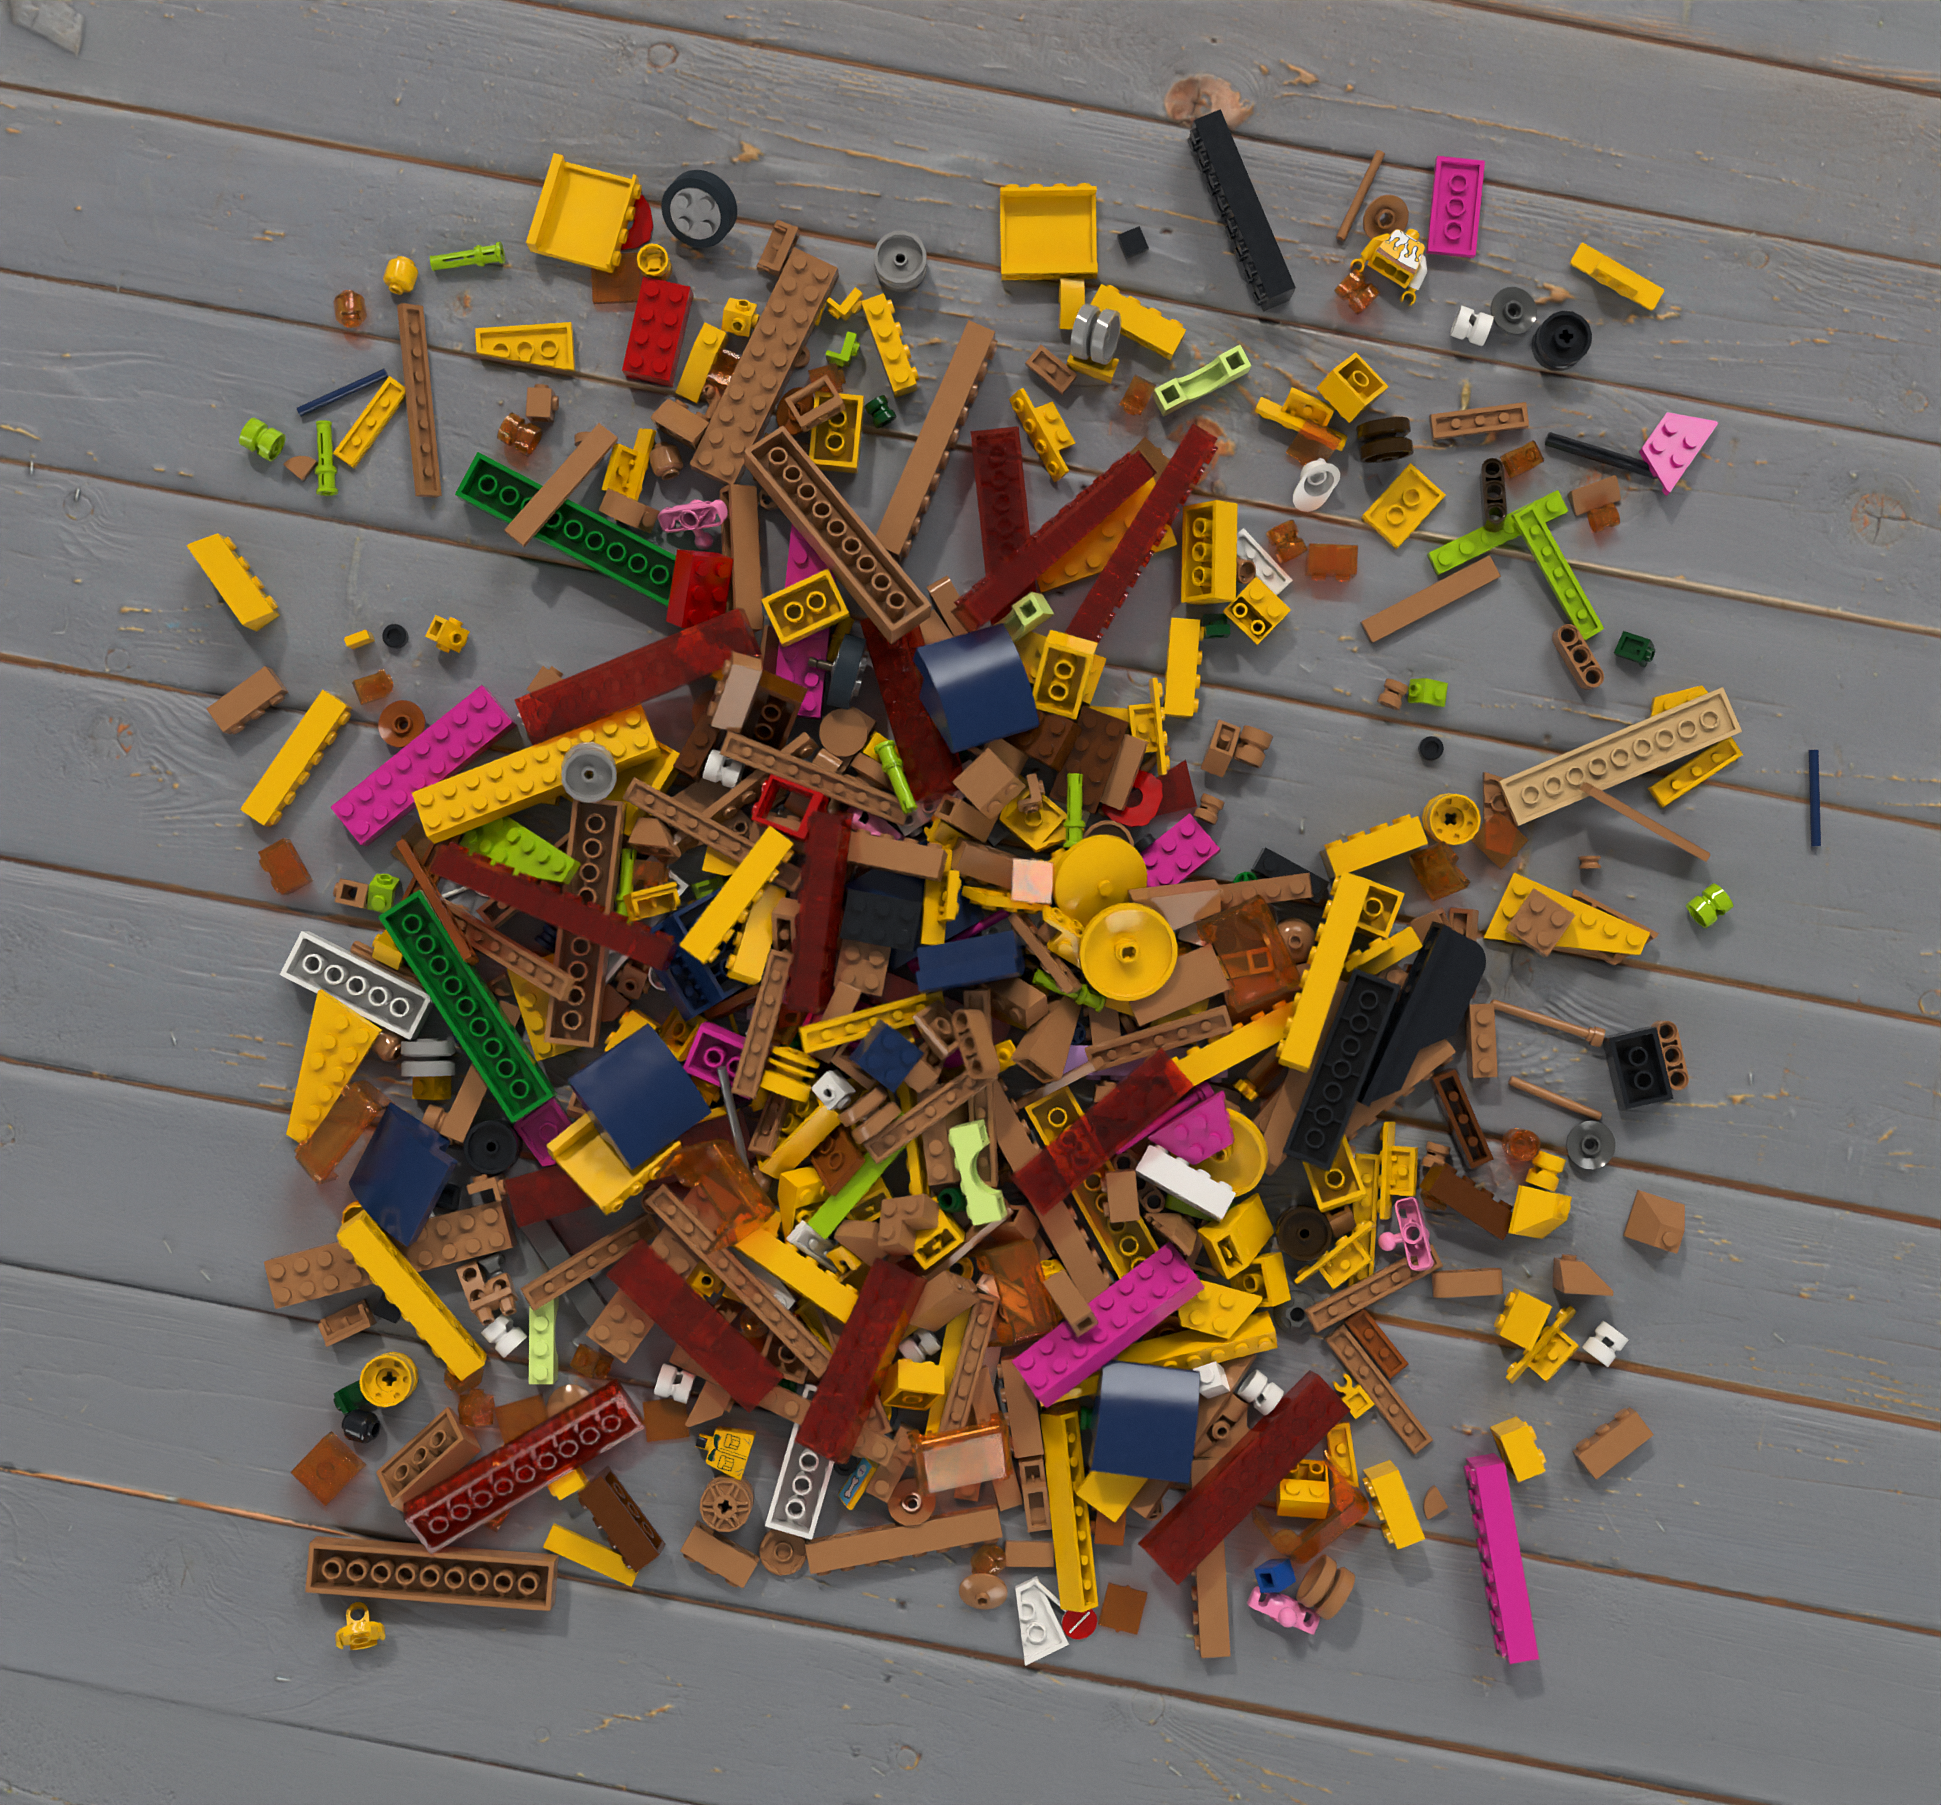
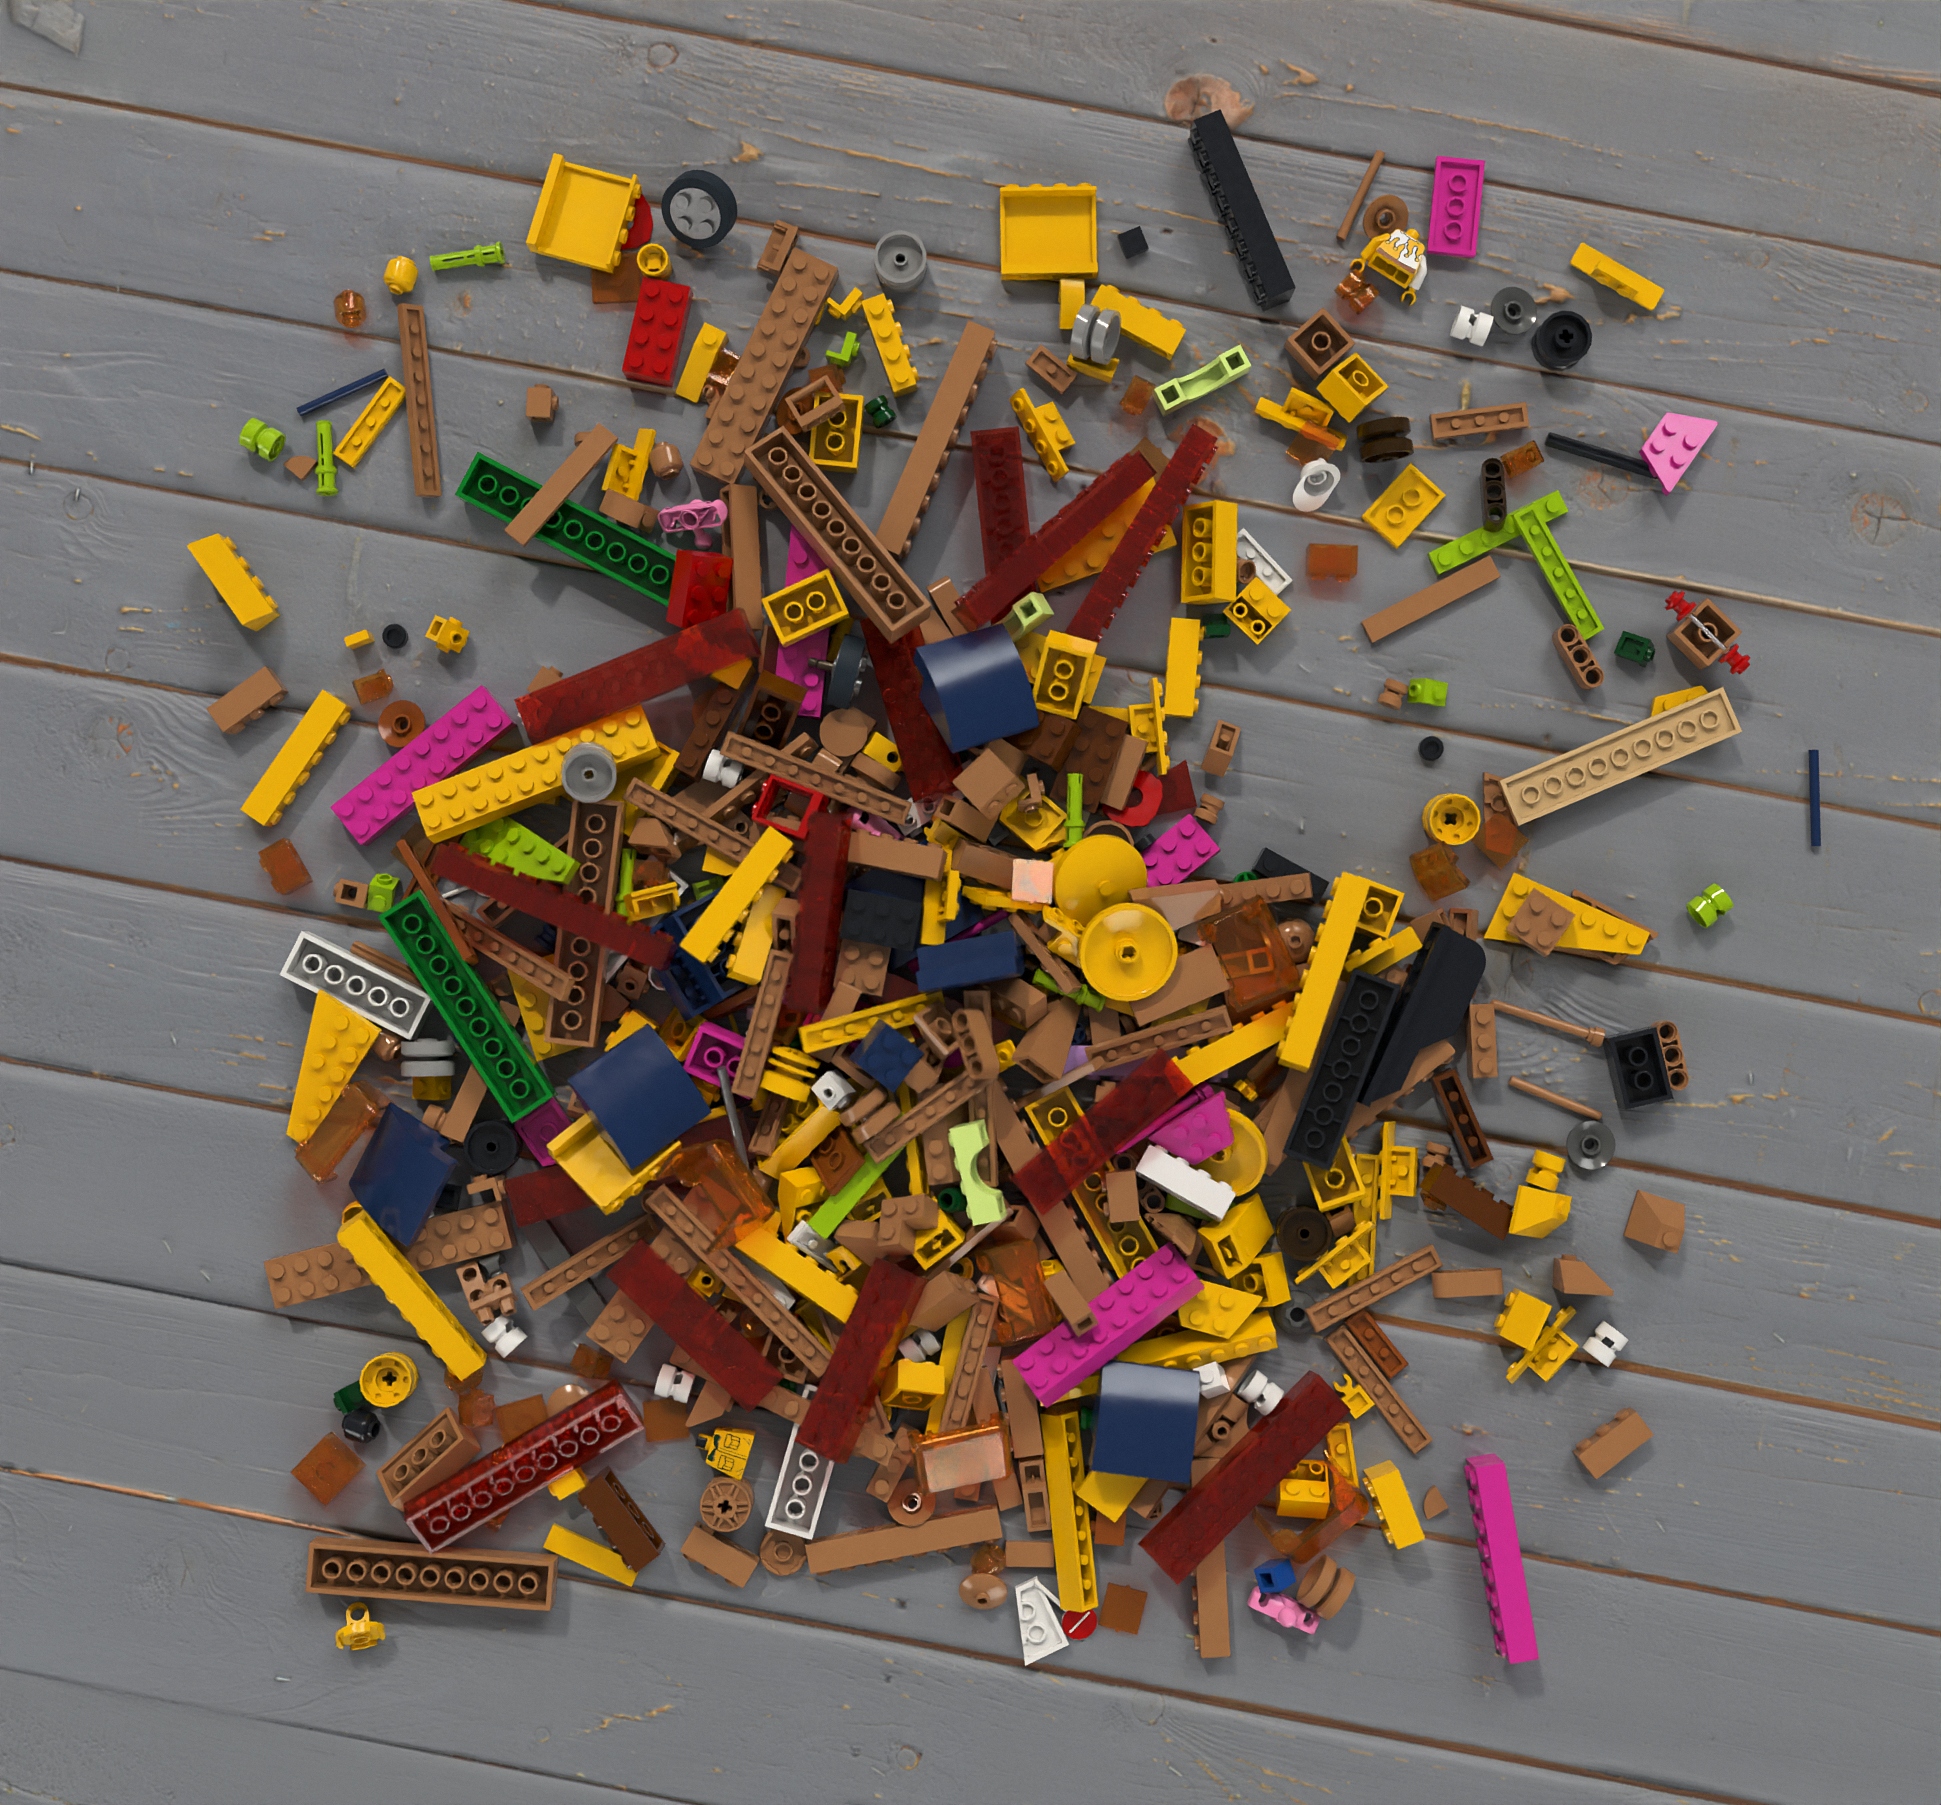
medium nougat hinge [318,1299,377,1347] -> none
yellow brick [372,930,406,970] -> none
black tile [374,1292,401,1324] -> none
yellow wing [475,322,575,372] -> none
clear orange wheel [497,412,543,457] -> none
yellowish green arch [529,1296,559,1384] -> none
medium nougat slope [651,399,709,452] -> none
medium nougat brick [707,652,762,733] -> none
yellow brick [721,297,760,337] -> none
black tile [833,1450,857,1476] -> none
slope [838,1457,878,1510] -> none
lime pin [874,740,918,814] -> none
medium nougat wheel [1232,725,1273,768] -> none
clear orange wheel [1265,519,1308,564] -> none
yellow brick [1319,814,1428,879] -> none
bright pink piece [1378,1197,1434,1271] -> none
yellow brick [1490,1416,1546,1482] -> none
clear orange wheel [1502,1127,1540,1161] -> none
medium nougat slope [1567,475,1621,516] -> none
medium nougat bush [1578,856,1601,869] -> none
medium nougat tile [1580,782,1710,862] -> none
clear orange wheel [1587,502,1620,533] -> none
yellow tile [1648,737,1743,808] -> none
none -> medium nougat brick [1283,307,1355,382]
none -> medium nougat brick [1664,590,1751,674]

